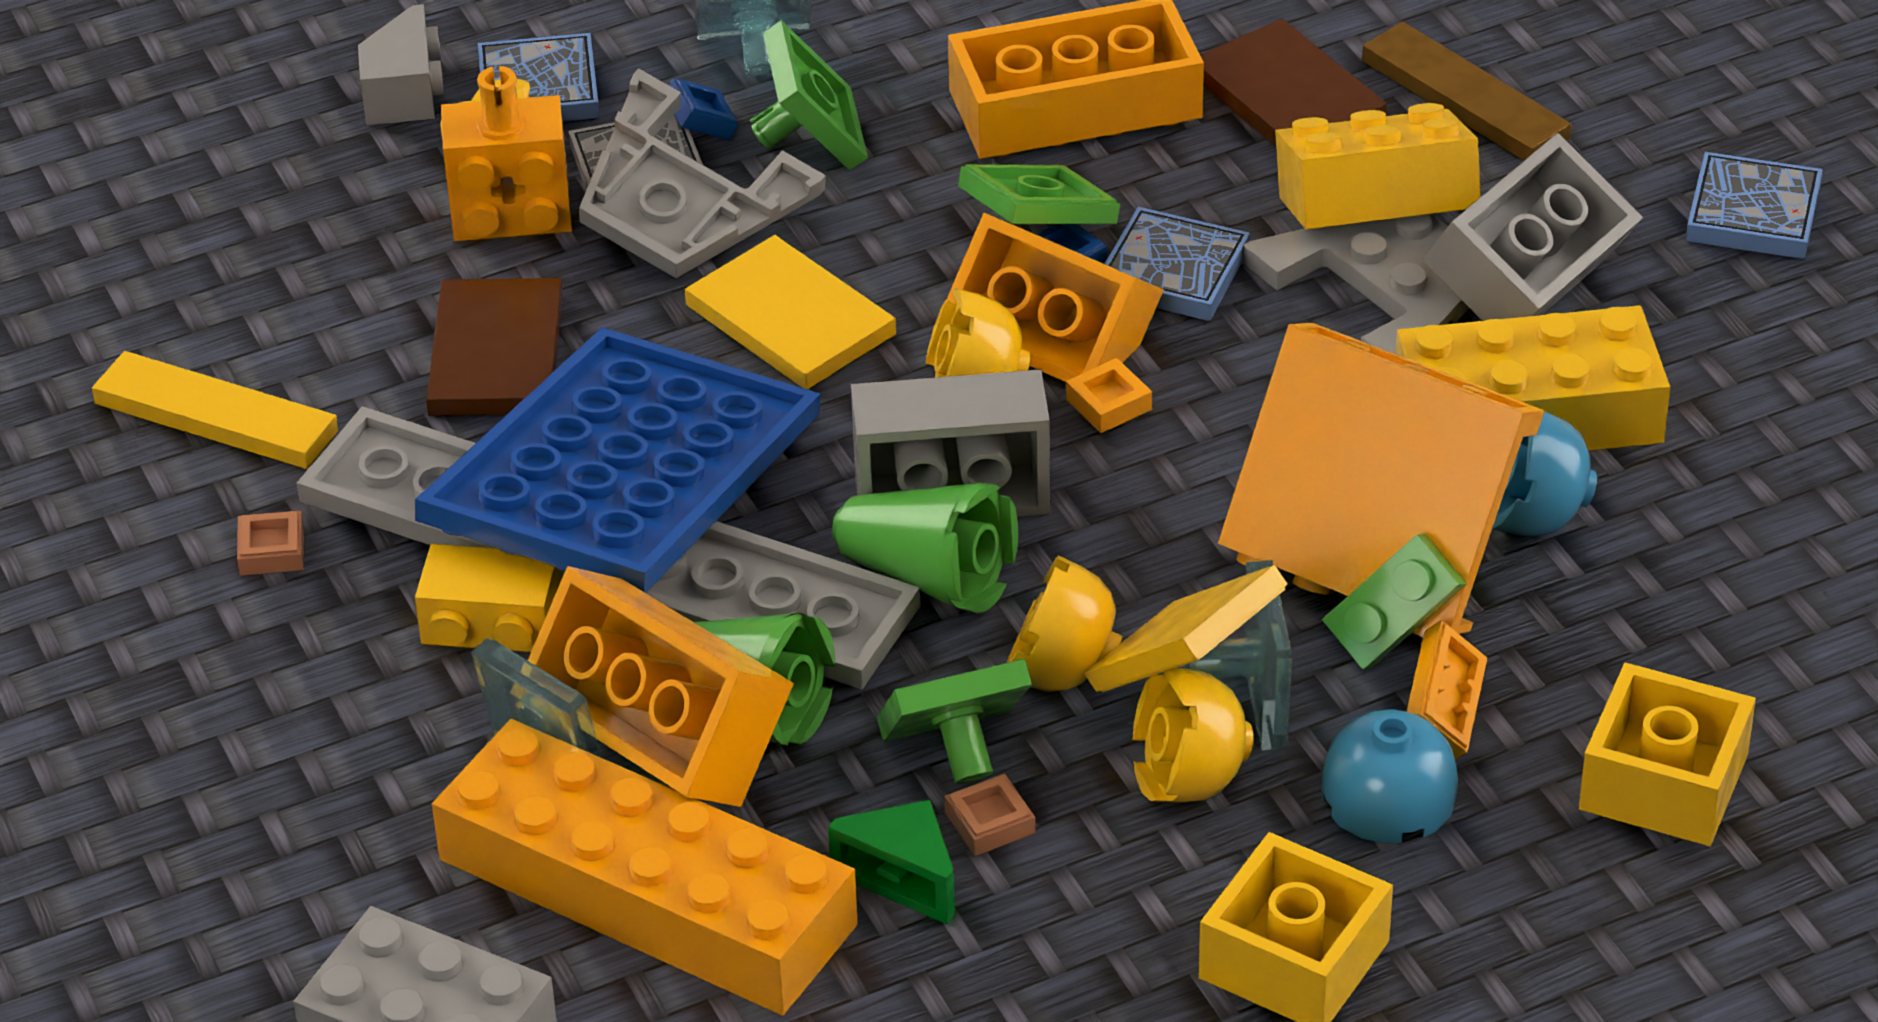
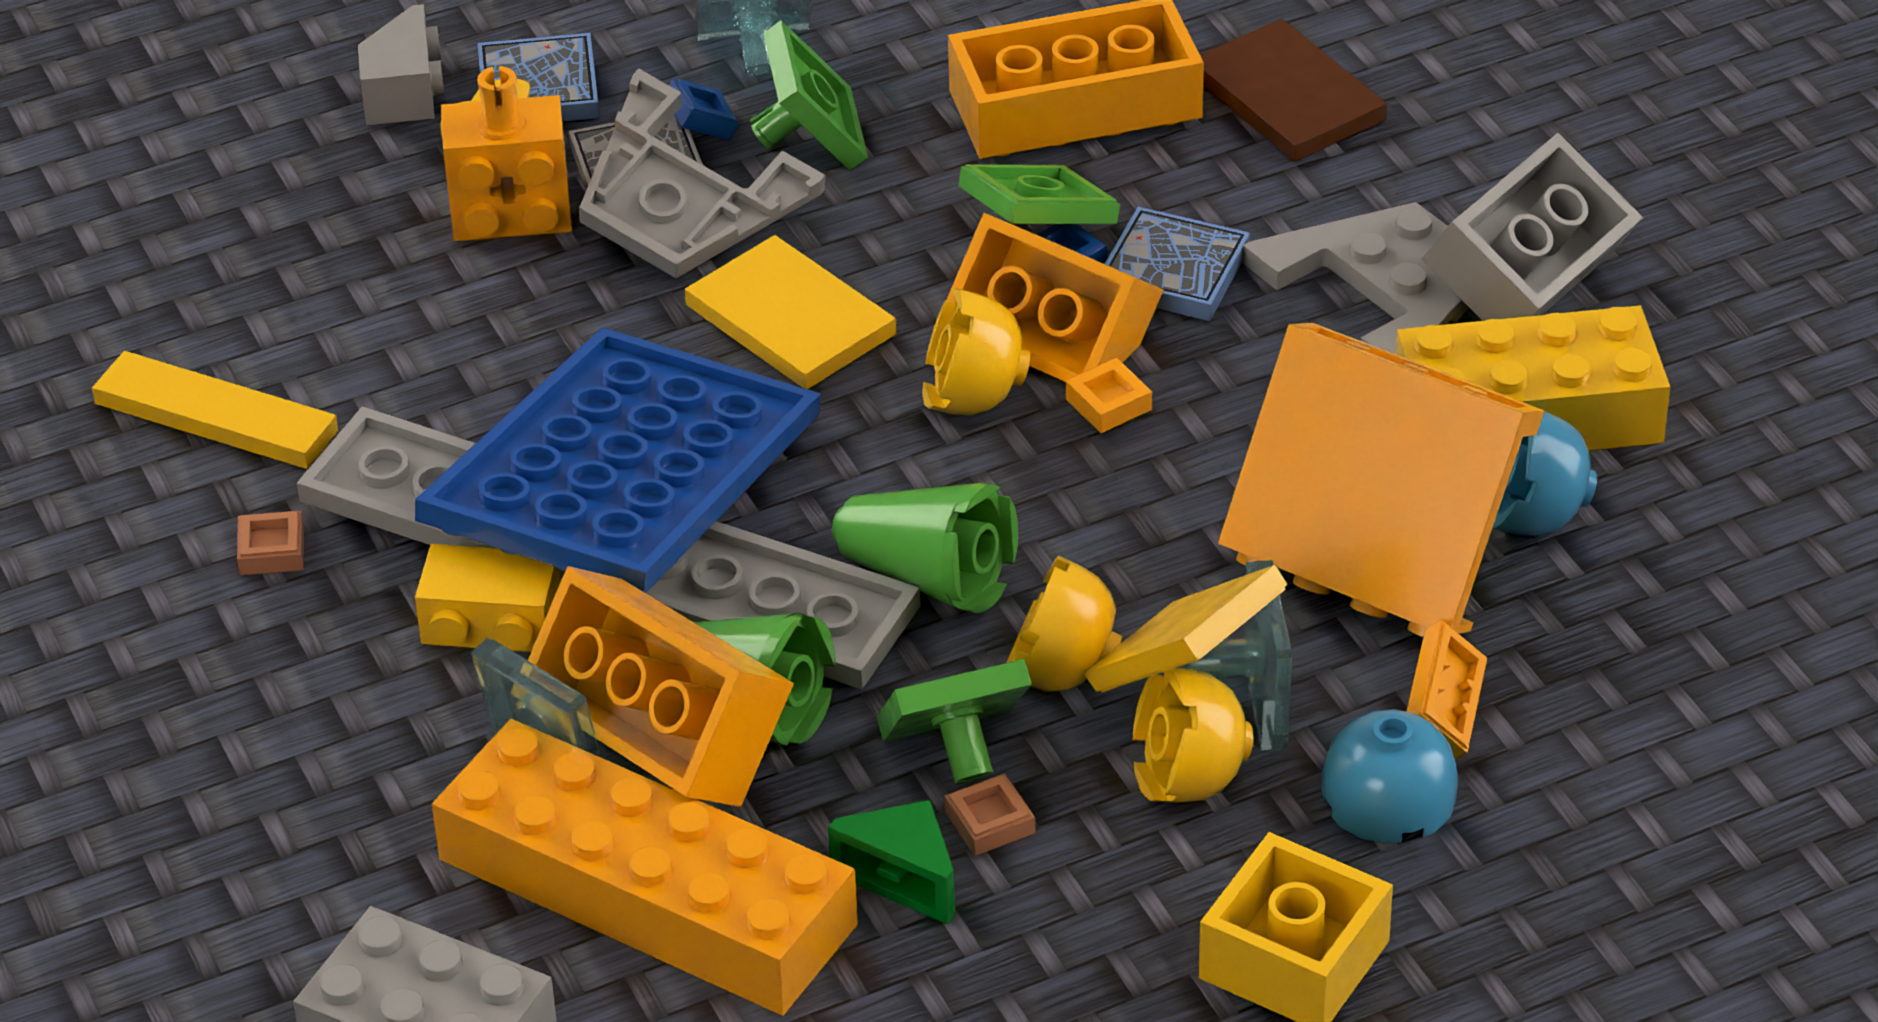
reddish brown tile [426,278,563,416] -> none
light grey brick [851,370,1050,517] -> none
yellow brick [1275,103,1481,230] -> none
bright green plate [1322,534,1467,670] -> none
pearl gold tile [1362,21,1571,161] -> none
yellow brick [1579,662,1756,847] -> none
tile [1686,152,1823,259] -> none

